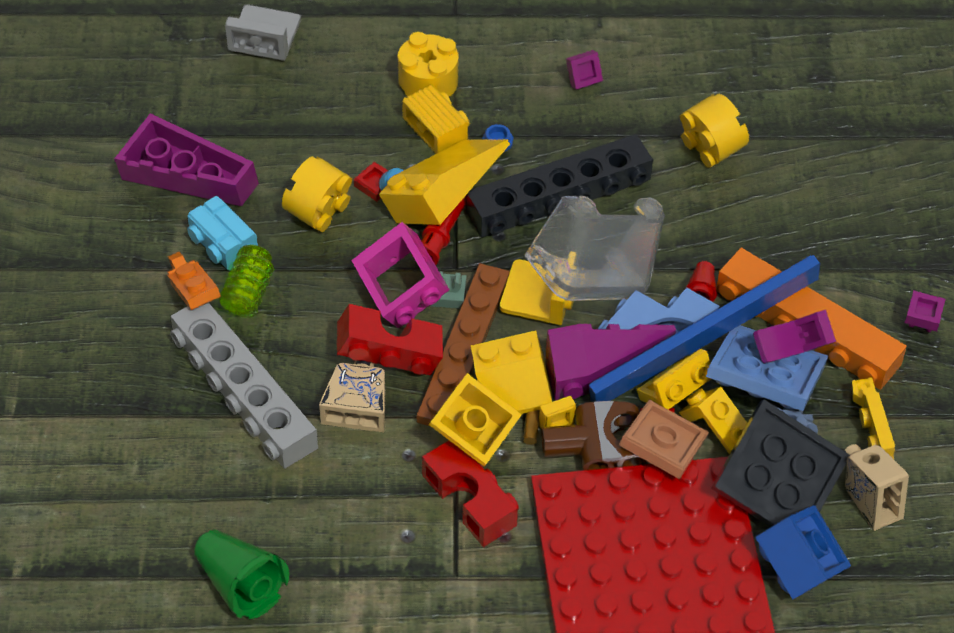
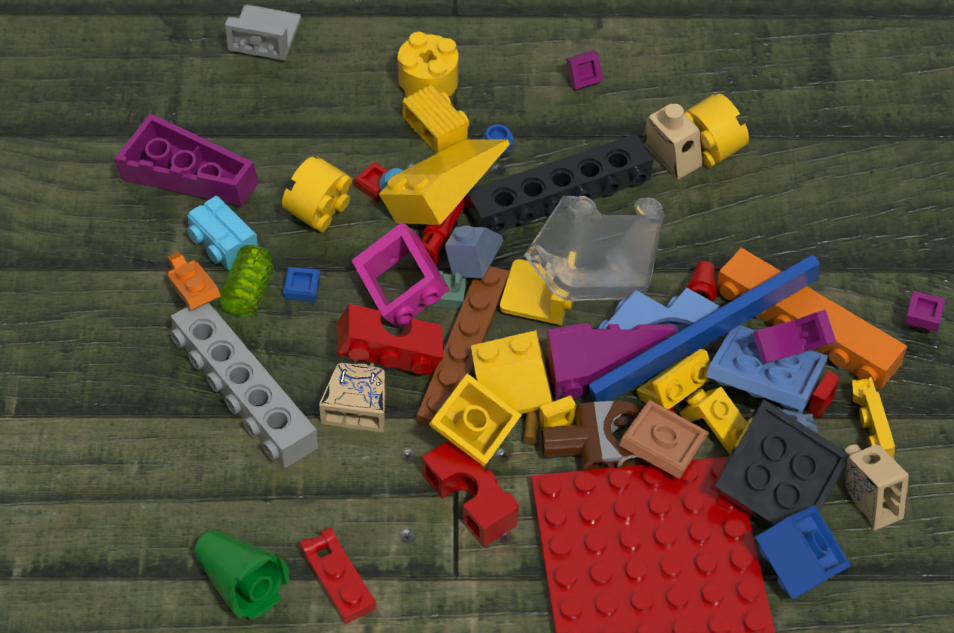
none -> blue tile [283,267,321,302]
none -> red plate [298,527,376,624]
none -> sand blue slope [445,226,503,278]
none -> tan torso [642,104,702,180]
none -> red tile [808,371,839,418]

